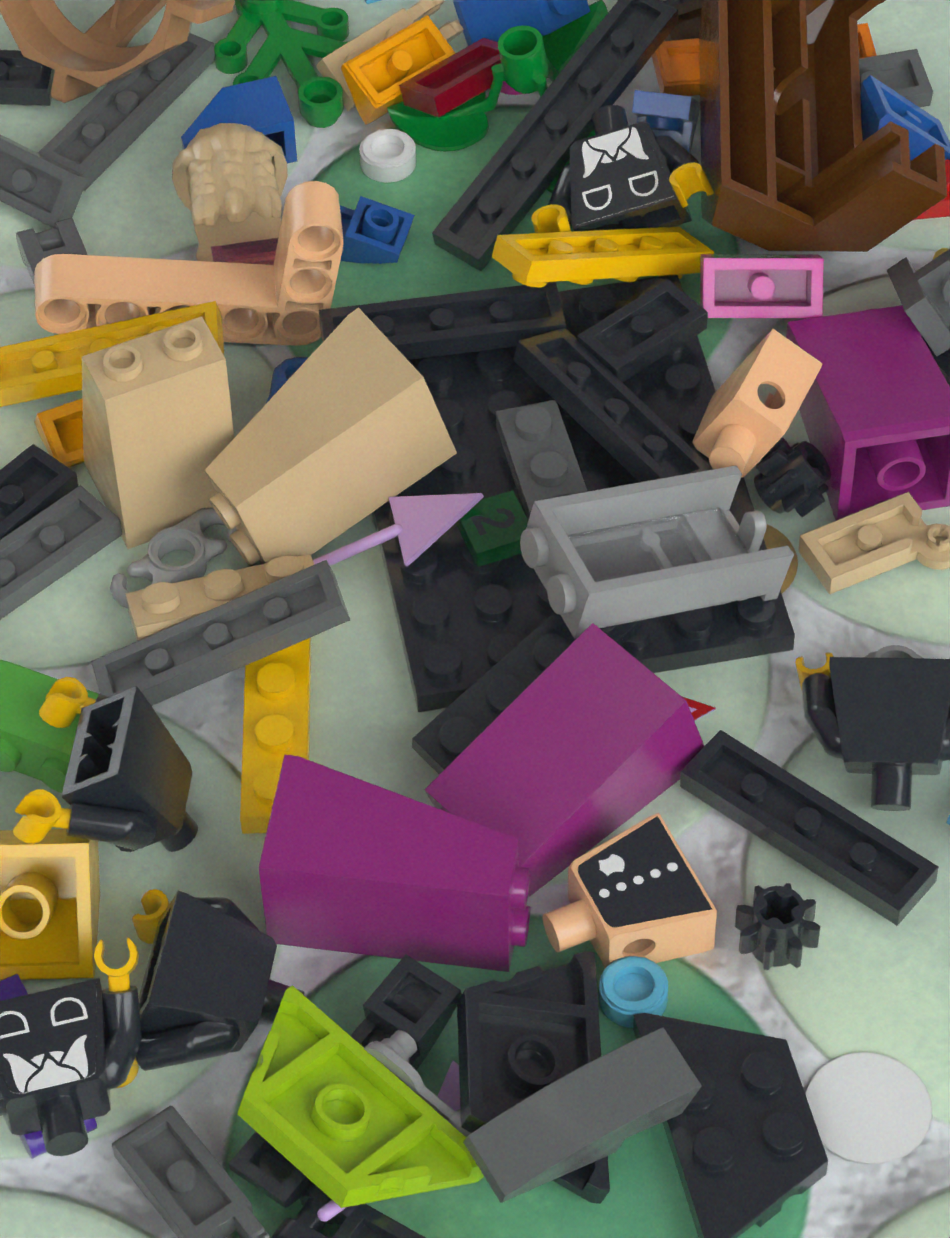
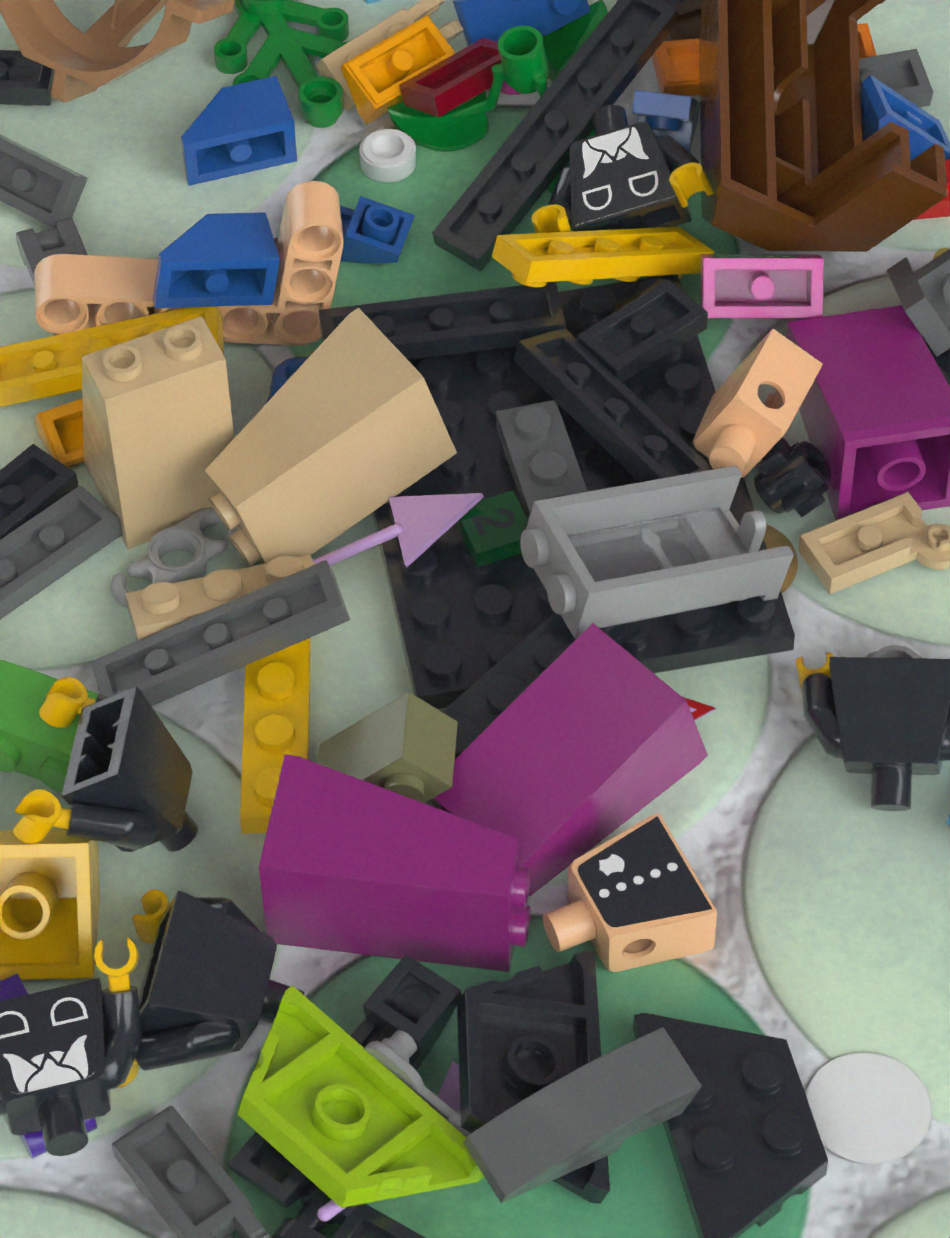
dark grey plate [38,33,215,191] -> none
tan piece [172,123,288,265] -> none
medium azure tile [599,956,668,1028] -> none
black plate [680,730,939,926] -> none
black gear [735,883,821,970] -> none
none -> blue slope [153,212,280,308]
none -> olive brick [318,692,458,803]

